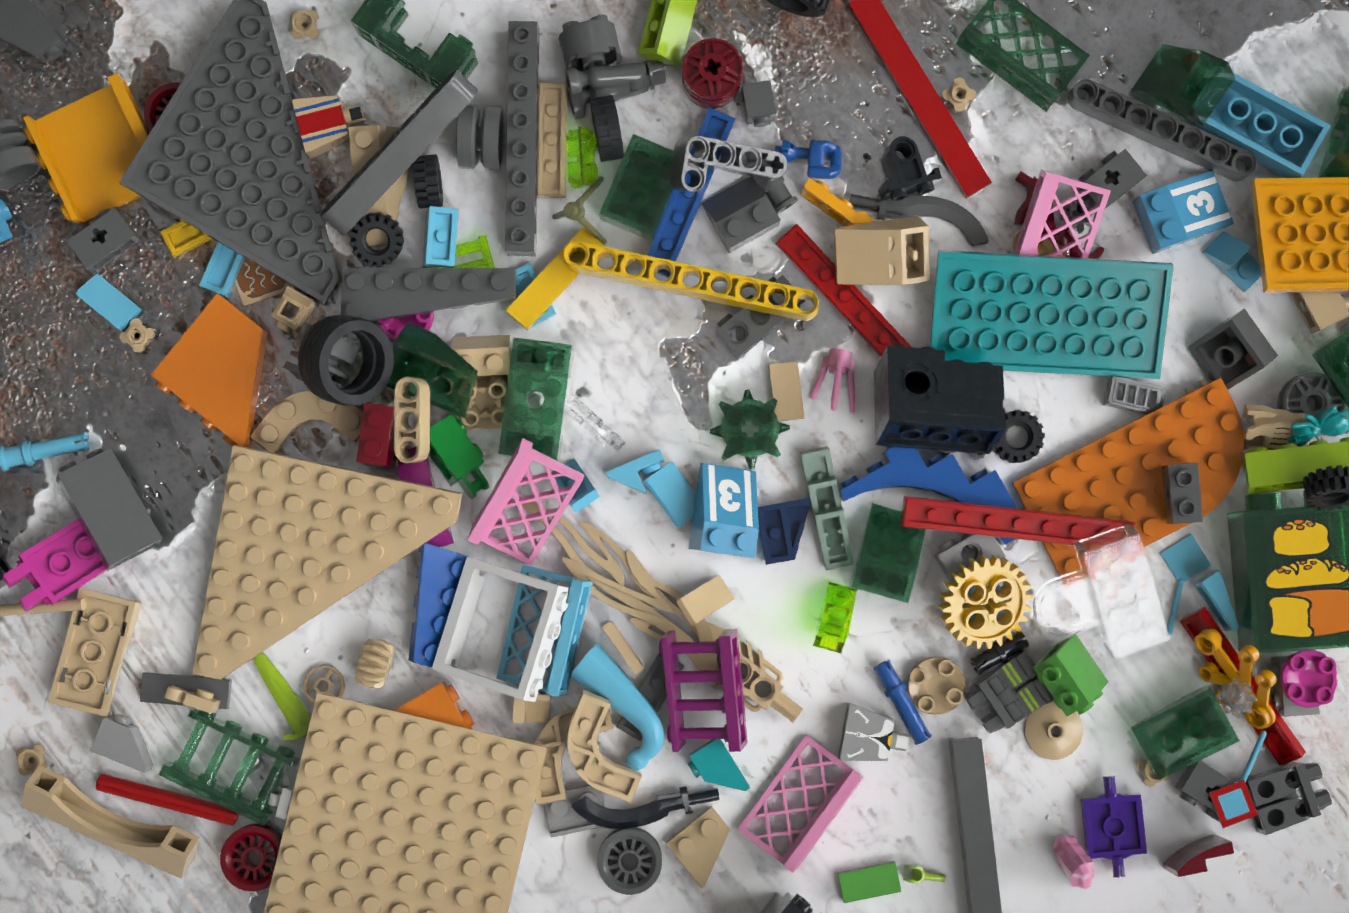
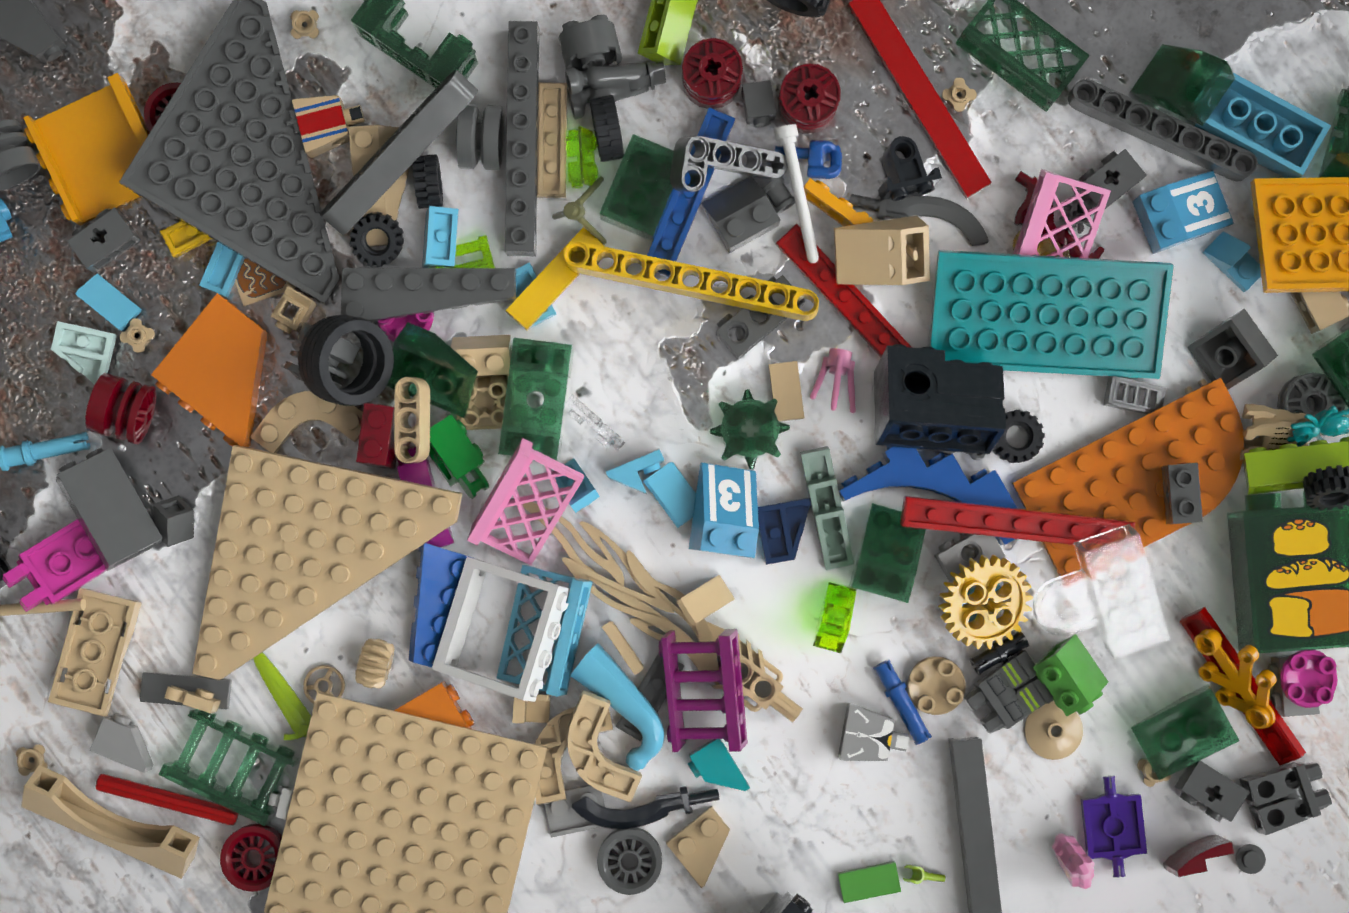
bright pink fence [737,735,864,873] -> none
medium azure piece [1160,534,1211,635] -> none
medium azure slope [1194,570,1239,631] -> none
piece [1209,731,1267,828] -> none
clear gear [1216,678,1257,718] -> none
none -> light aqua wing [51,321,117,385]
none -> dark red wheel [85,373,157,445]
none -> dark grey panel [153,495,194,547]
none -> white piece [774,124,819,263]
none -> dark red wheel [778,63,841,134]
none -> dark grey plate [1235,844,1266,874]

